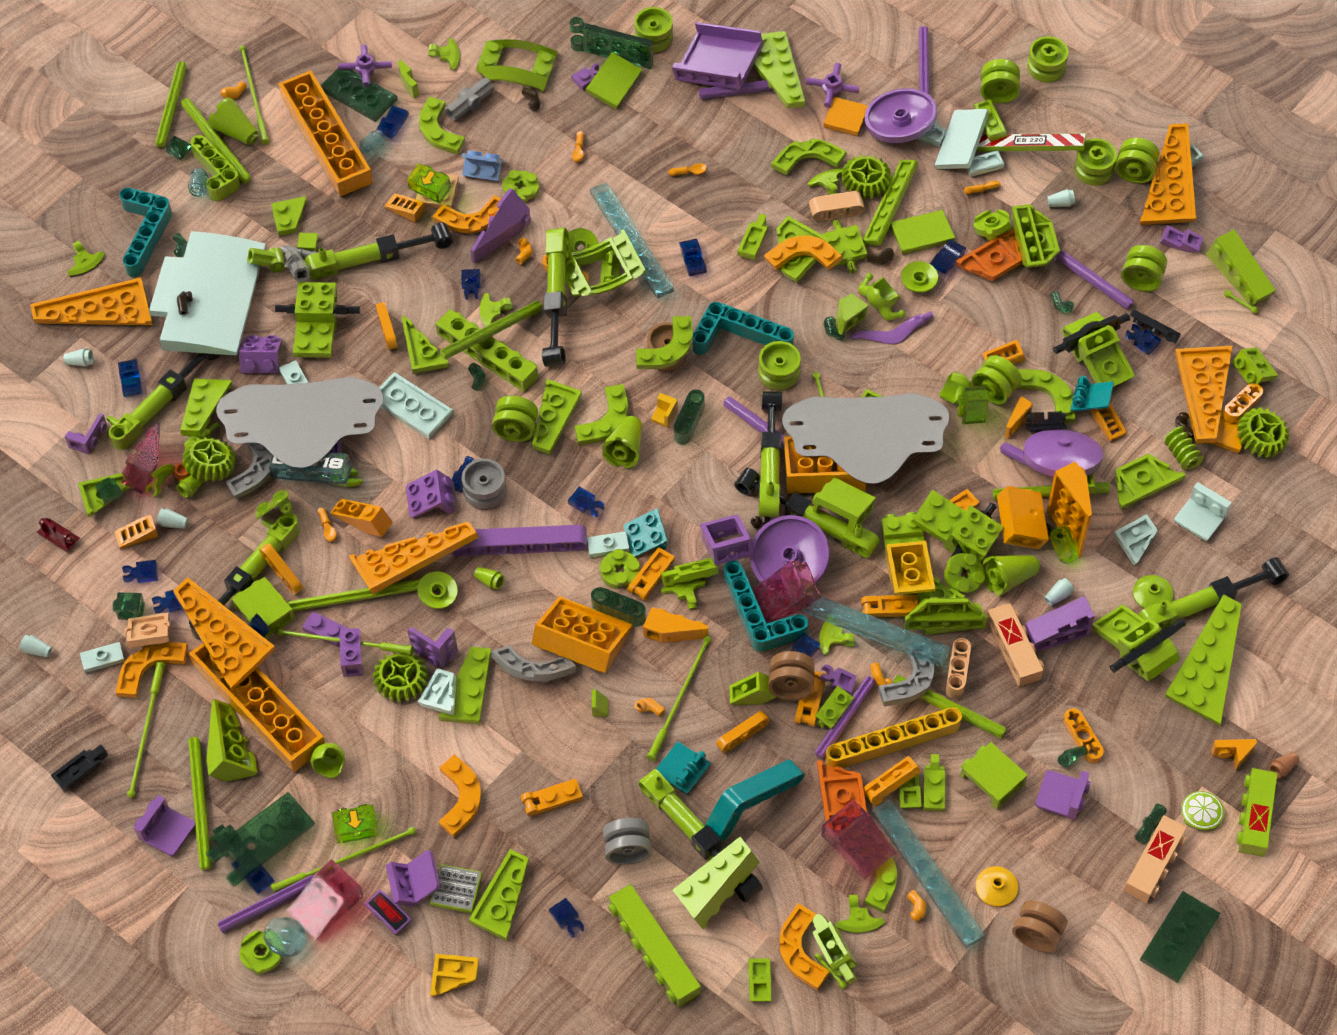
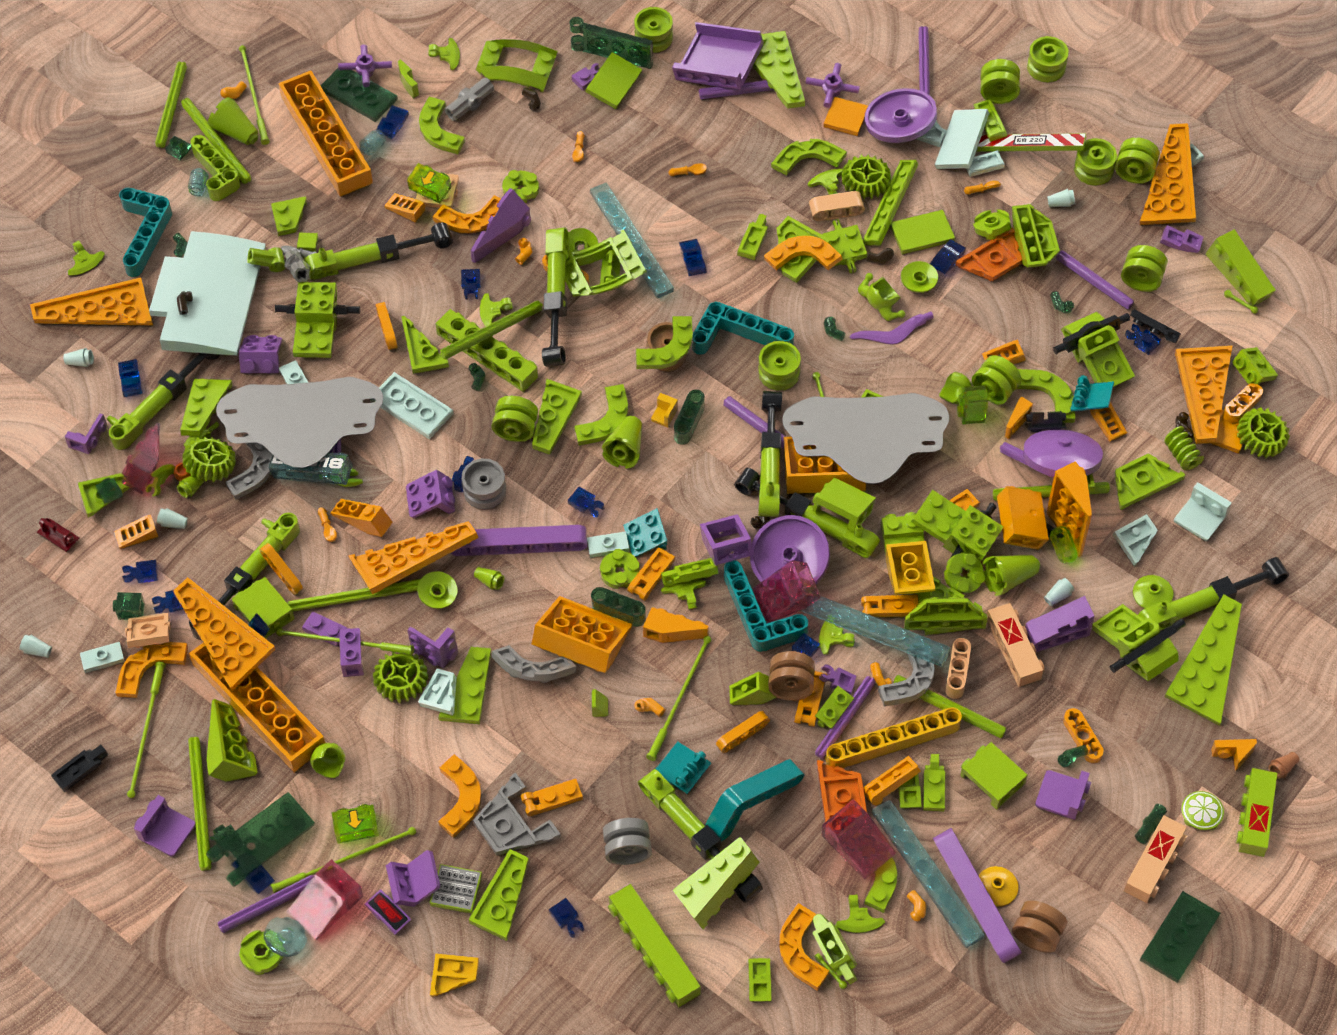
lime hinge [255,489,292,519] -> none
light blue bracket [462,150,505,181] -> none
lime slope [836,293,869,335] -> none
none -> light grey wing [473,773,561,856]
none -> medium lavender beam [933,828,1022,964]

